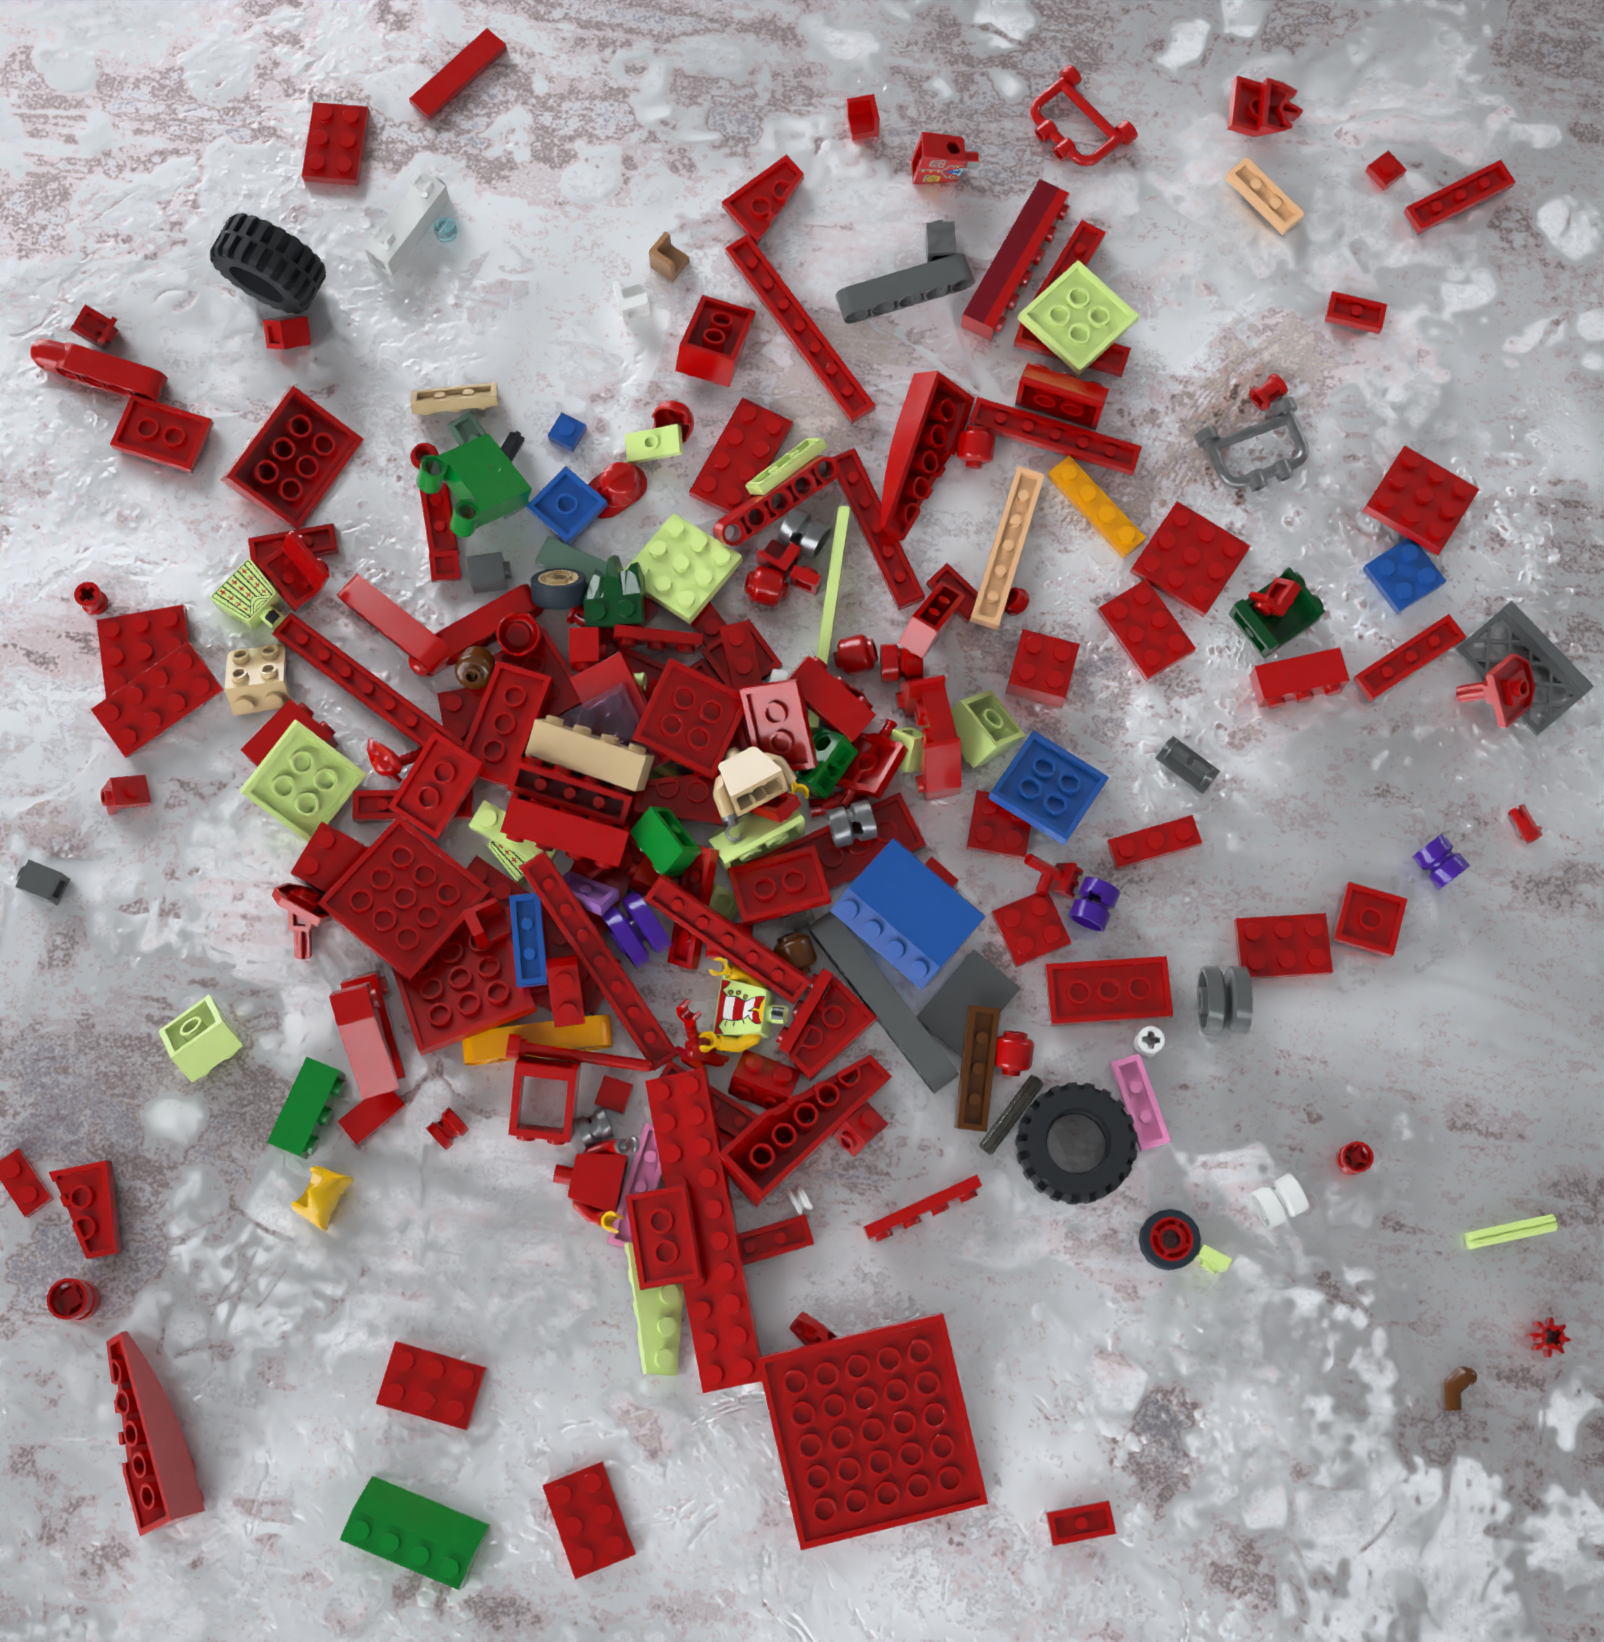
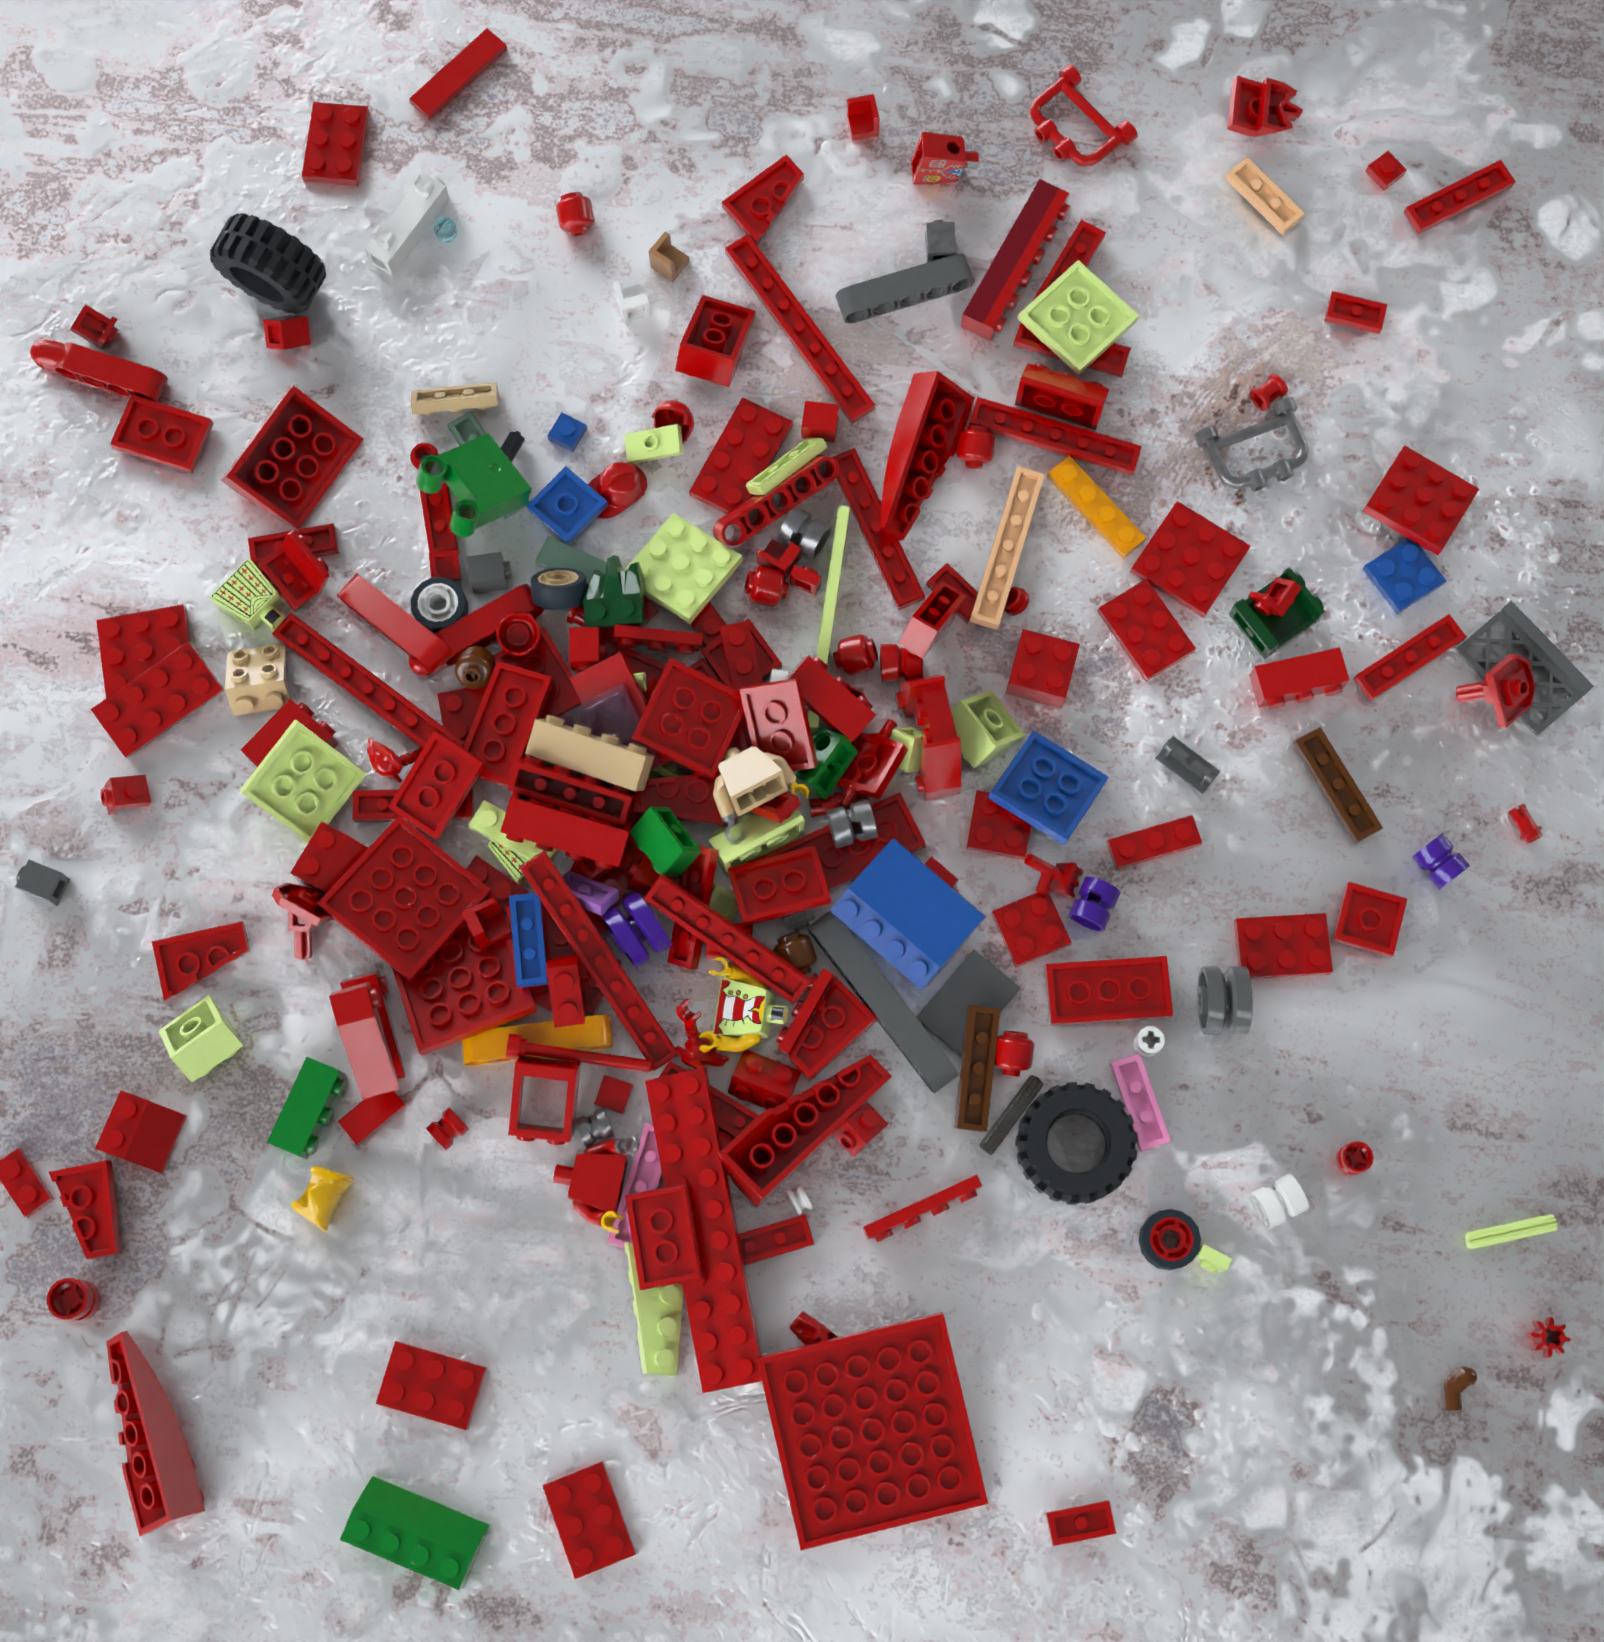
red bush [74,581,108,616] -> none
none -> red slope [95,1090,187,1173]
none -> red wing [152,921,250,1001]
none -> wheel [410,577,469,634]
none -> red head [556,192,595,236]
none -> red panel [801,401,839,443]
none -> reddish brown plate [1293,727,1383,844]

